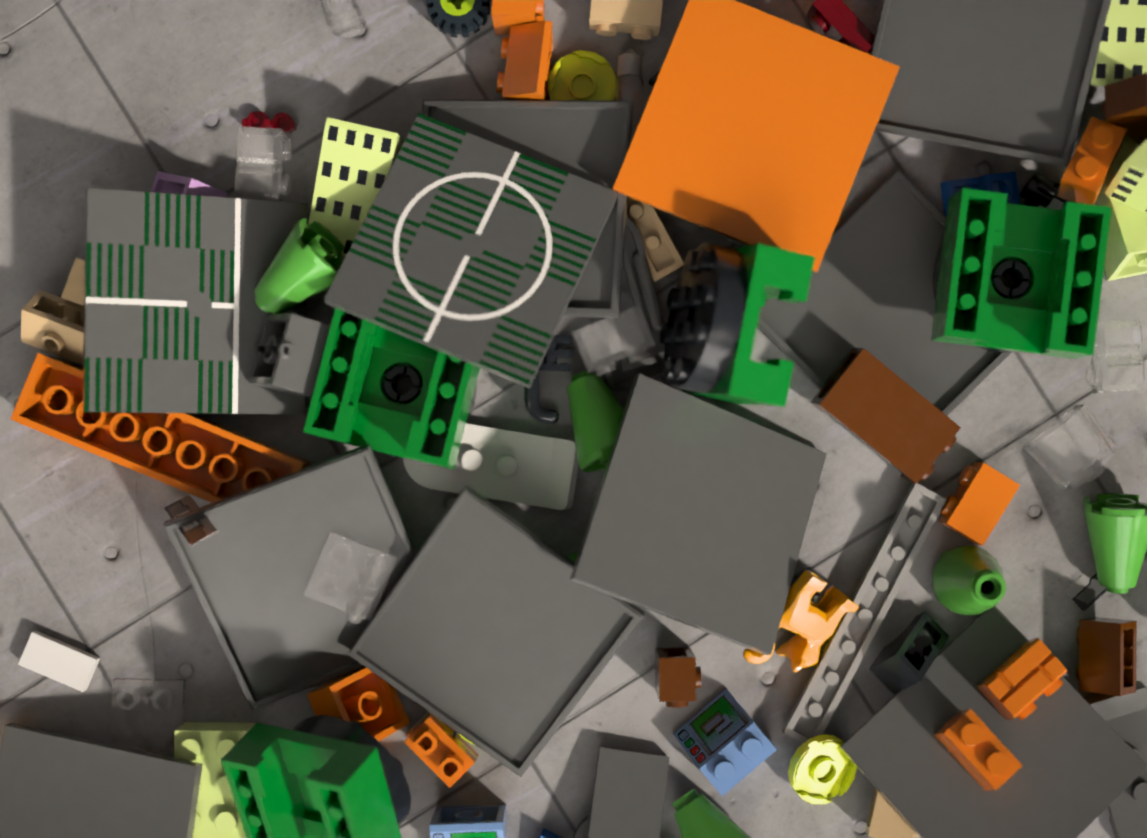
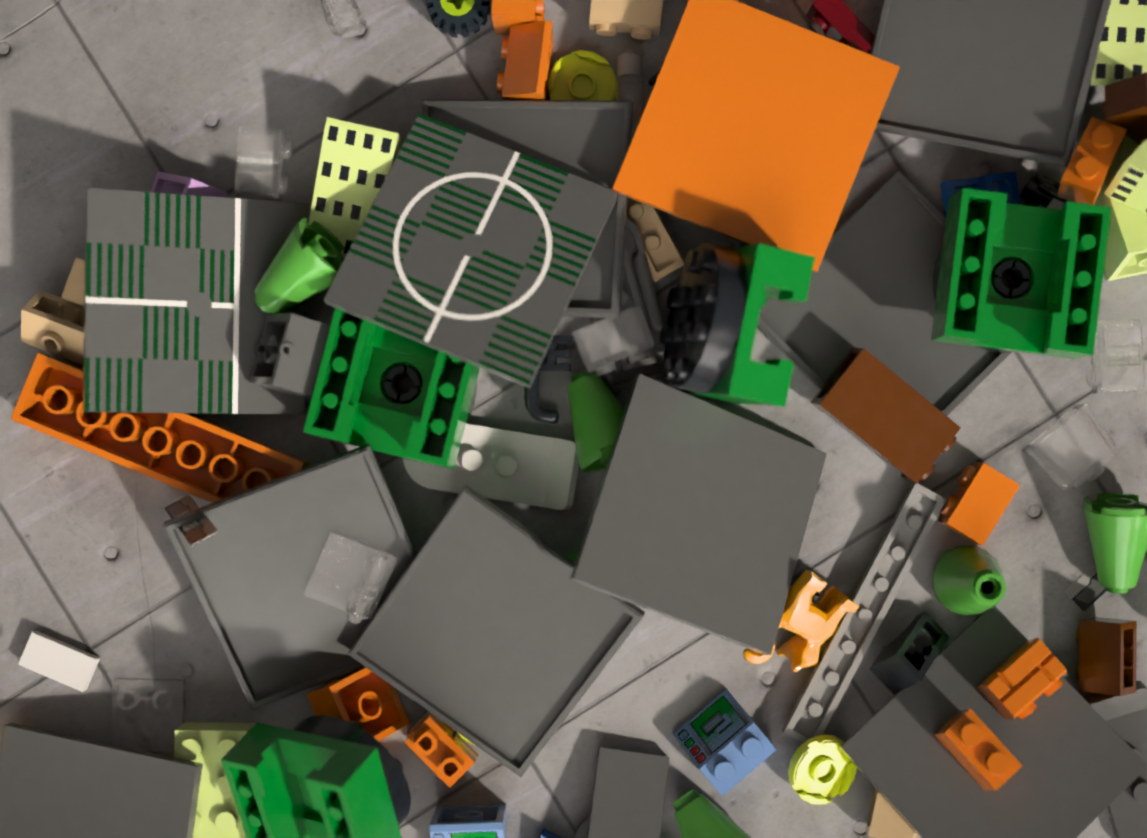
dark red piece [242,111,297,133] -> none
reddish brown brick [655,647,701,708] -> none

